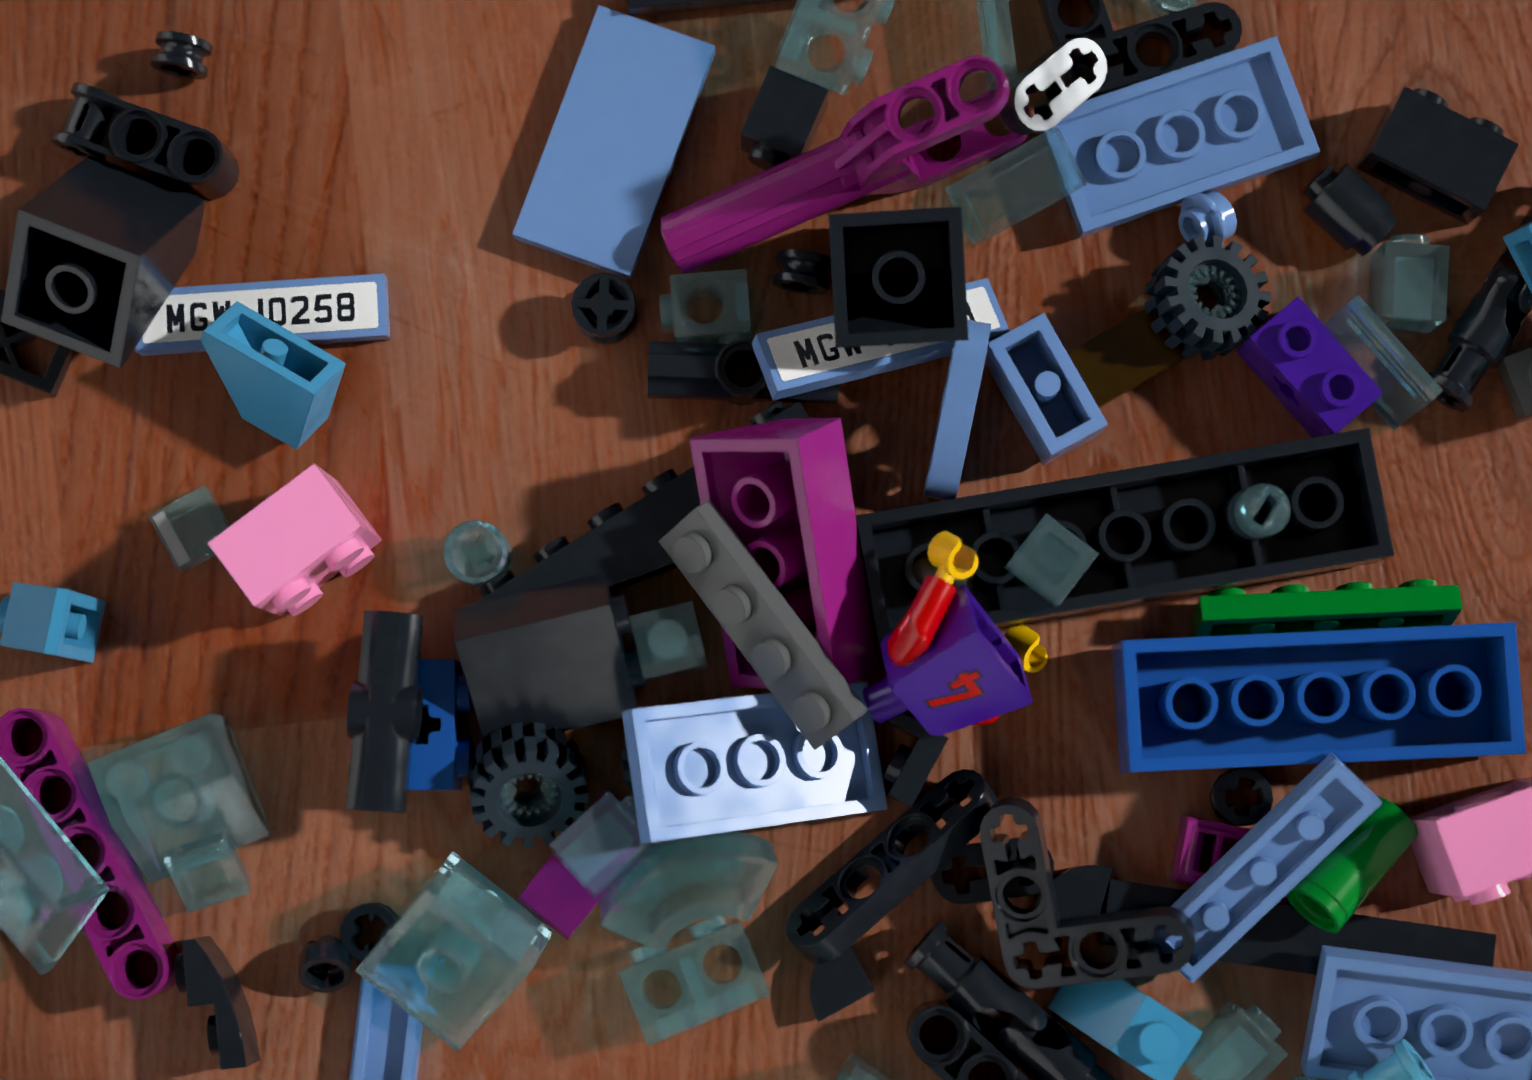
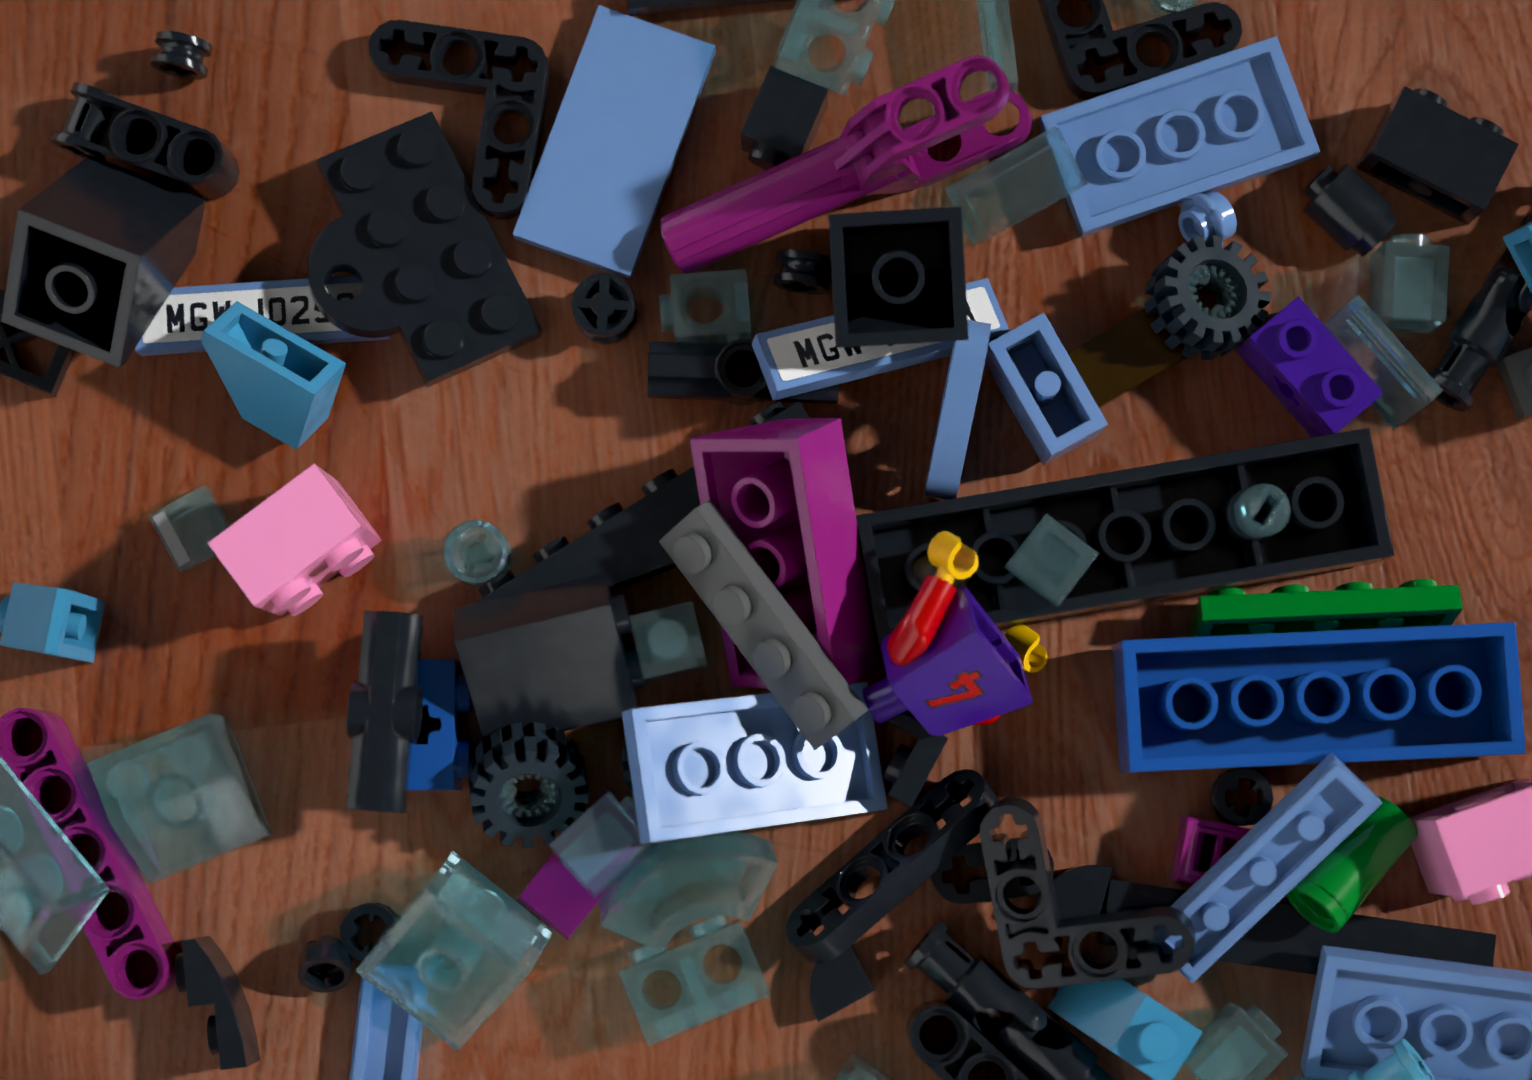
clear light blue tile [164,830,250,913] -> none
beam [999,38,1107,135] -> none
none -> black plate [308,111,542,388]
none -> black beam [369,20,550,220]

